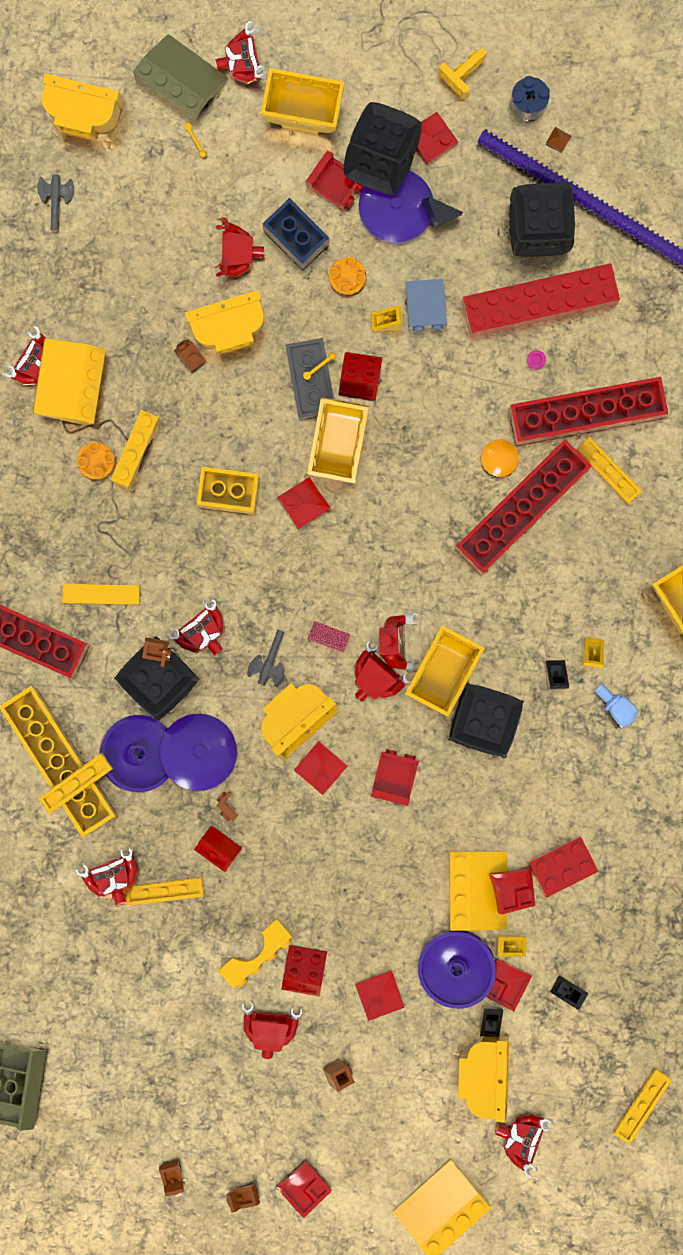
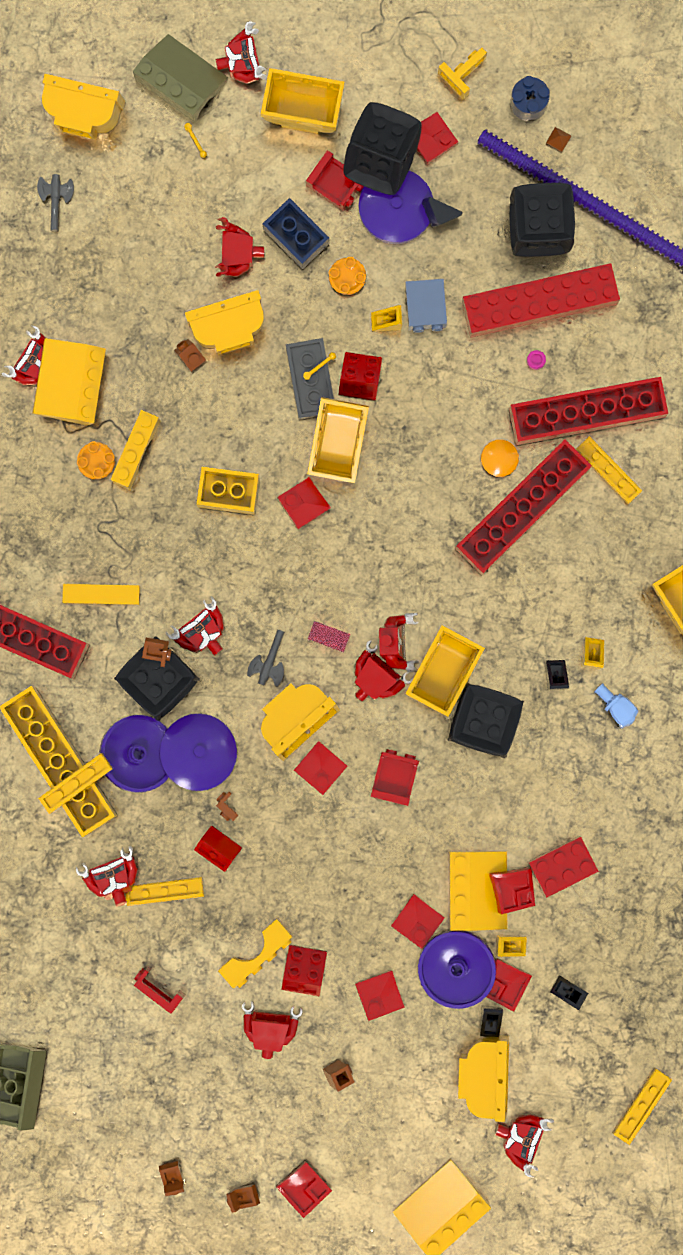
none -> red panel [134,967,186,1014]
none -> red plate [391,894,445,949]

